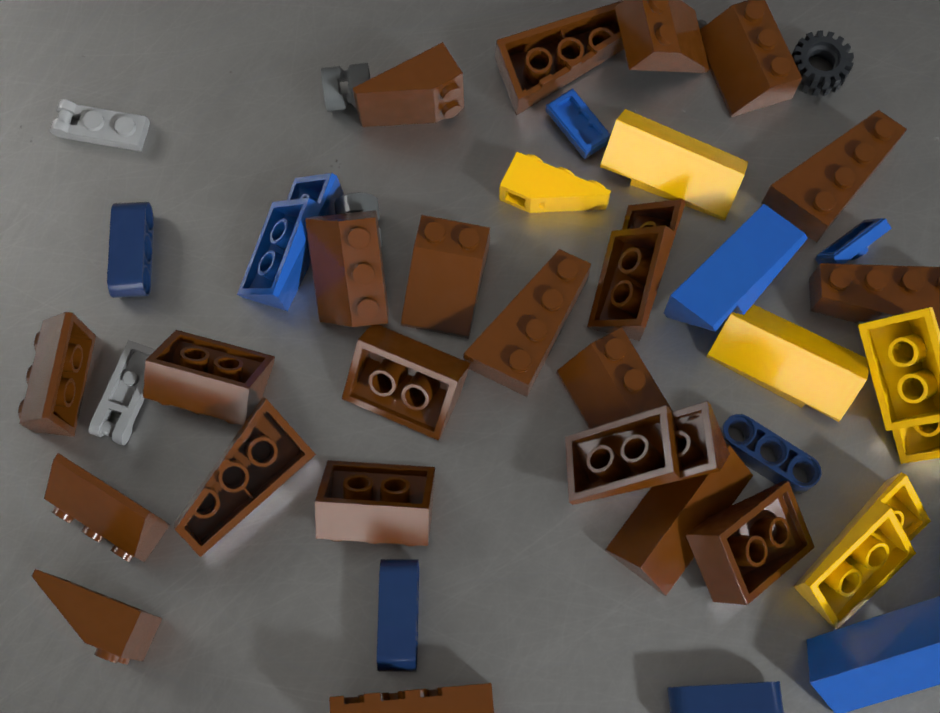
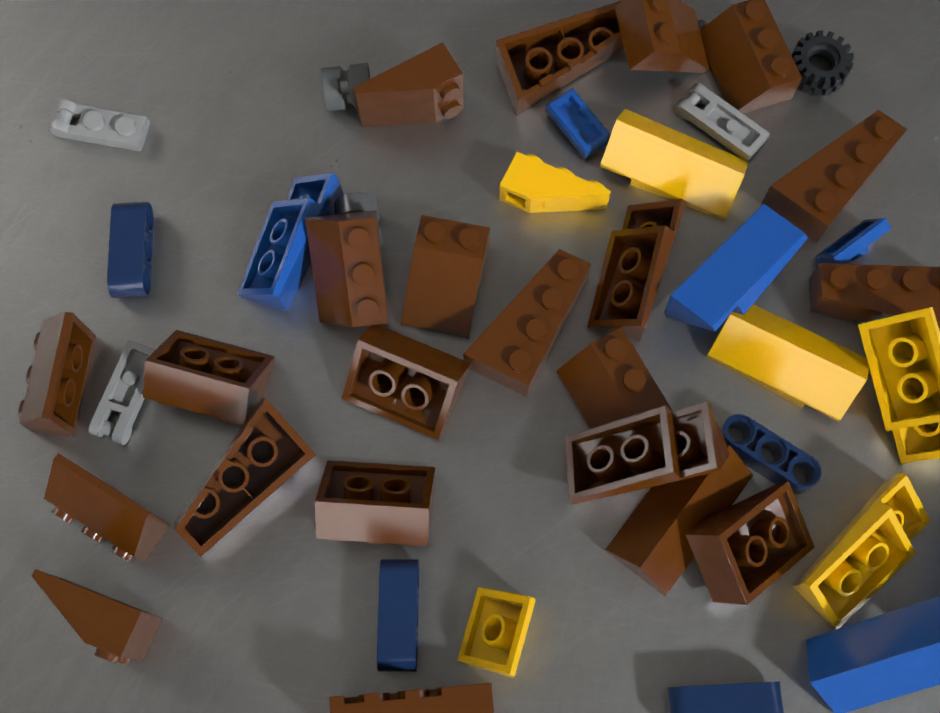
none -> yellow slope [457,587,536,678]
none -> light grey plate [673,83,770,162]

